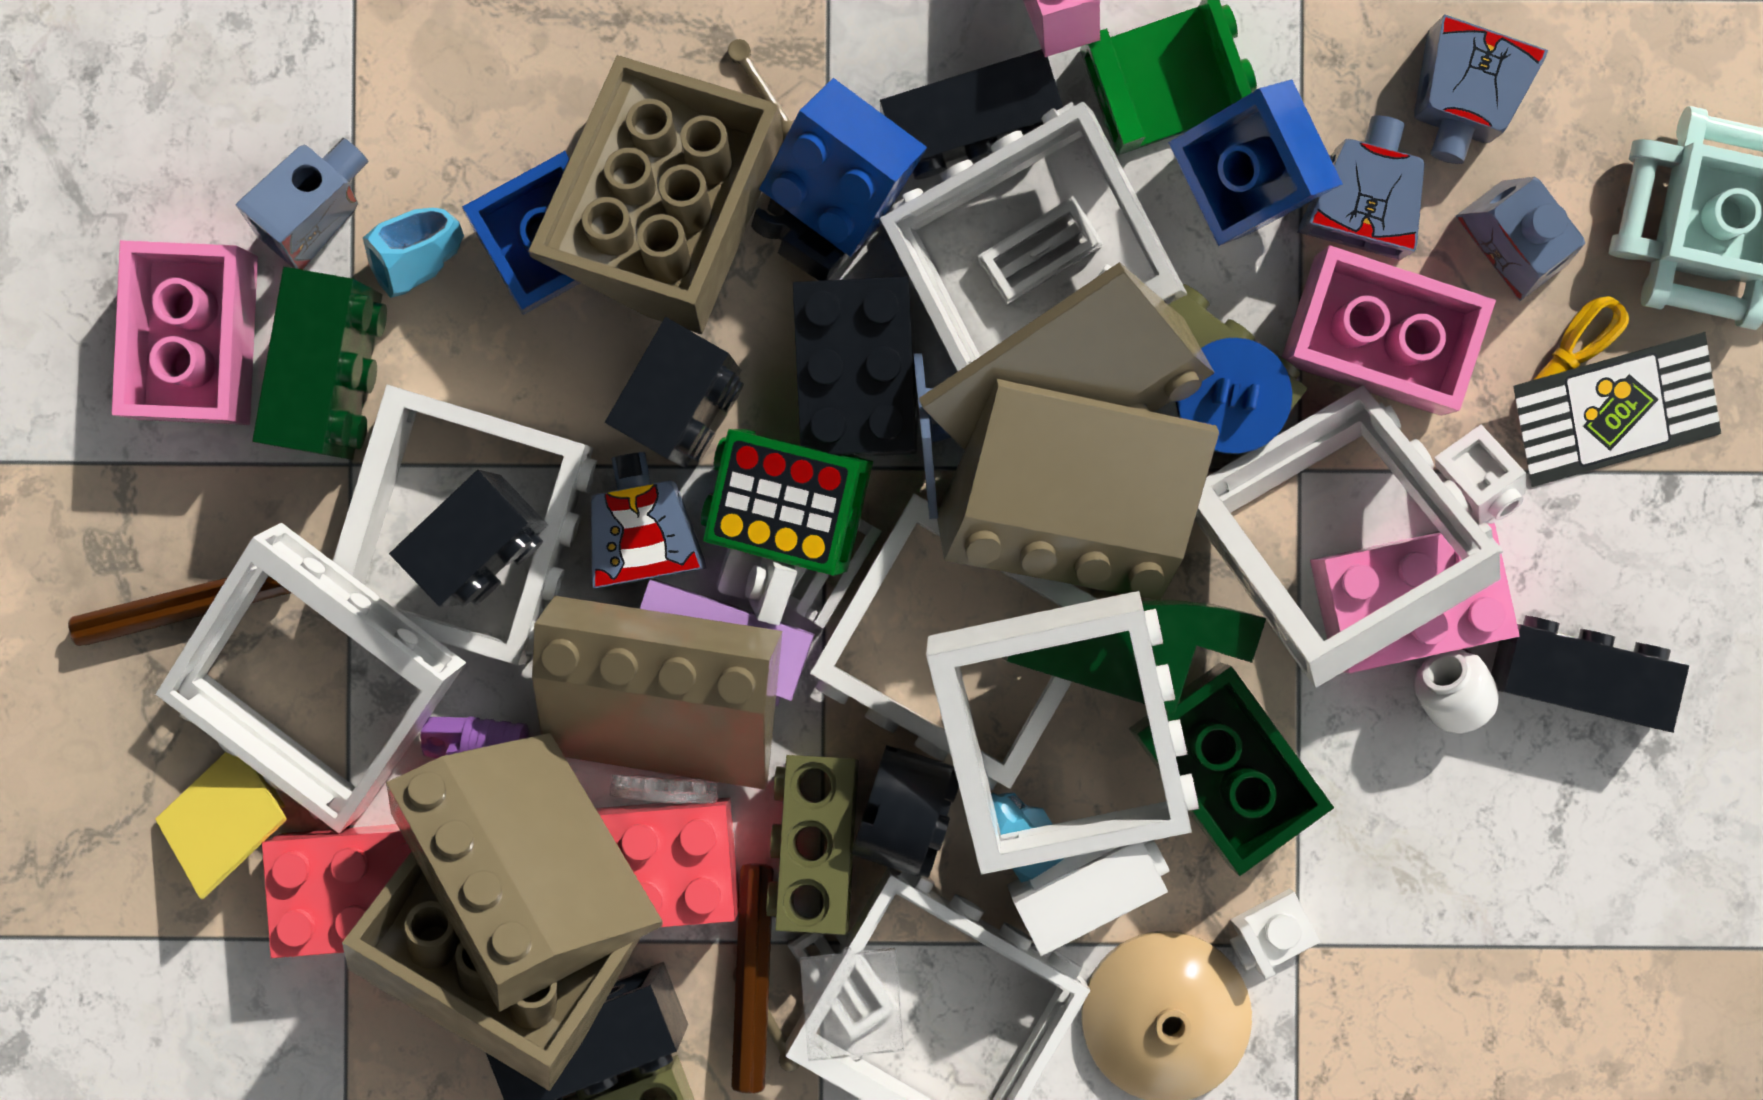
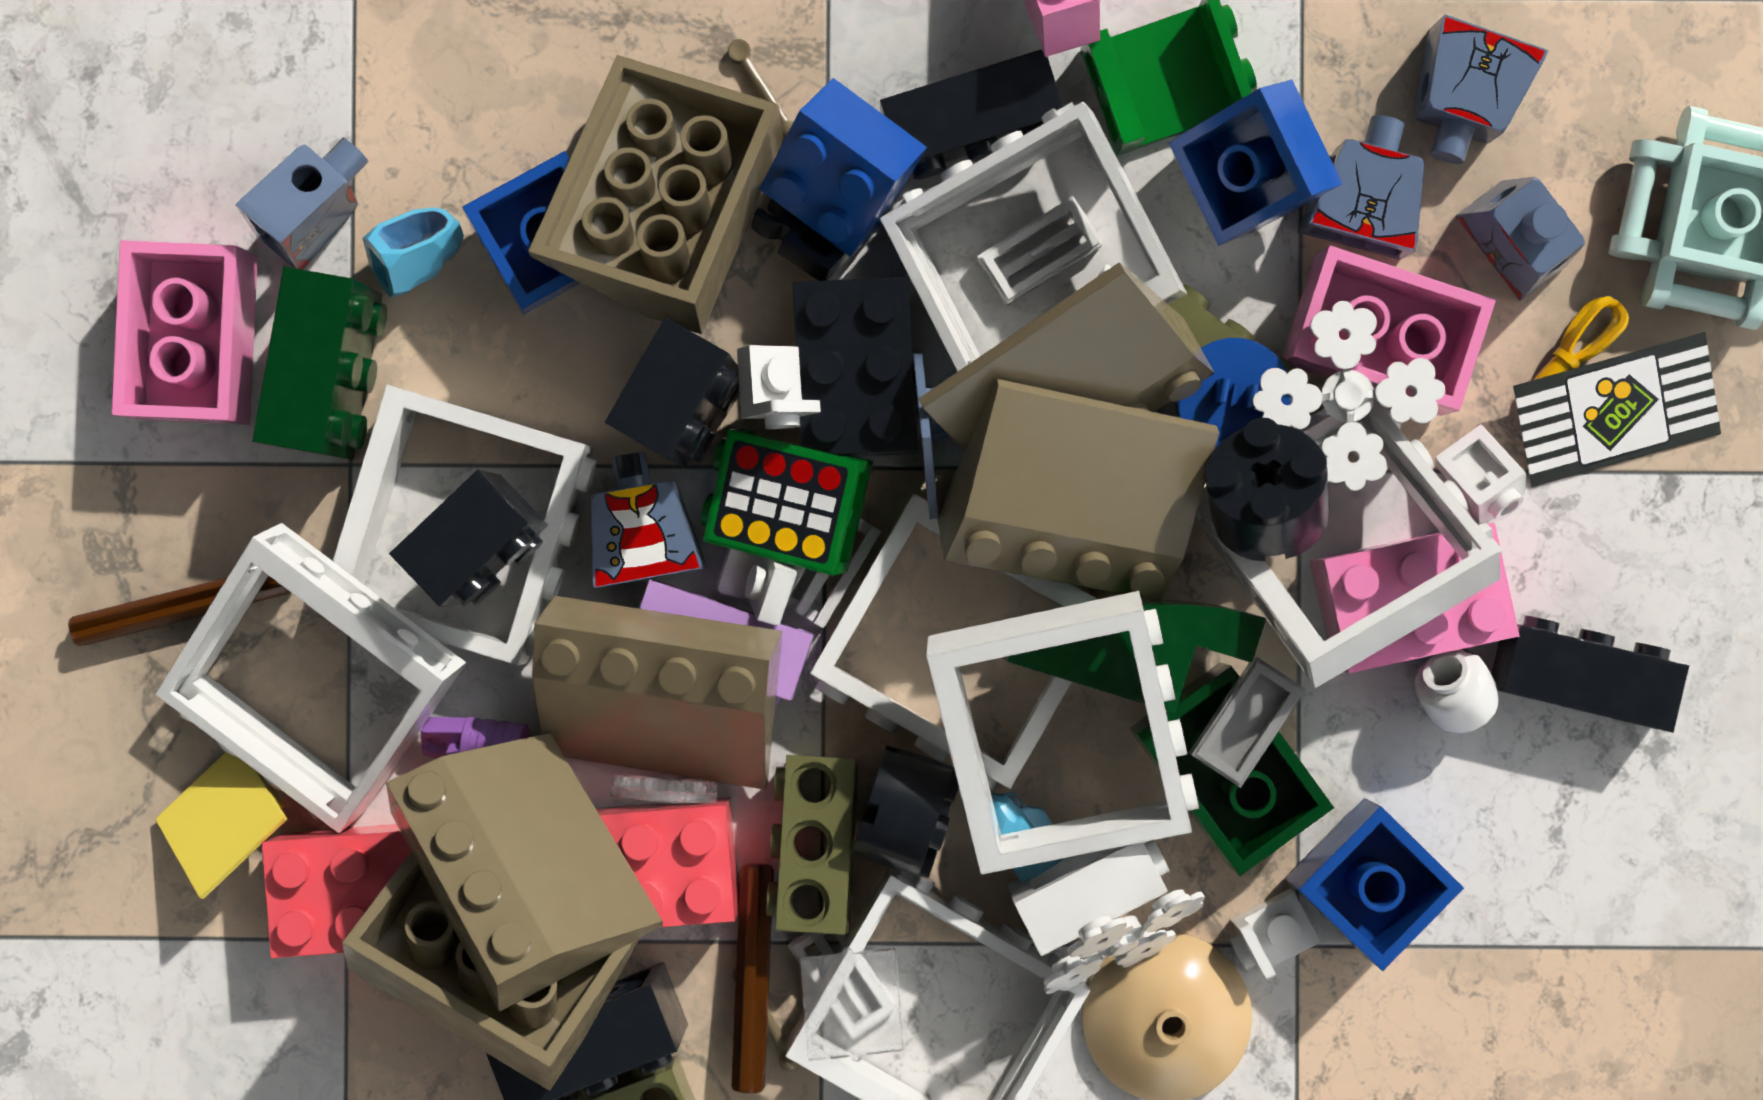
none -> white bracket [737,345,821,429]
none -> white plant [1043,890,1205,994]
none -> light grey tile [1189,656,1306,788]
none -> black brick [1204,417,1330,561]
none -> white plant [1253,301,1445,491]
none -> blue brick [1285,798,1464,971]

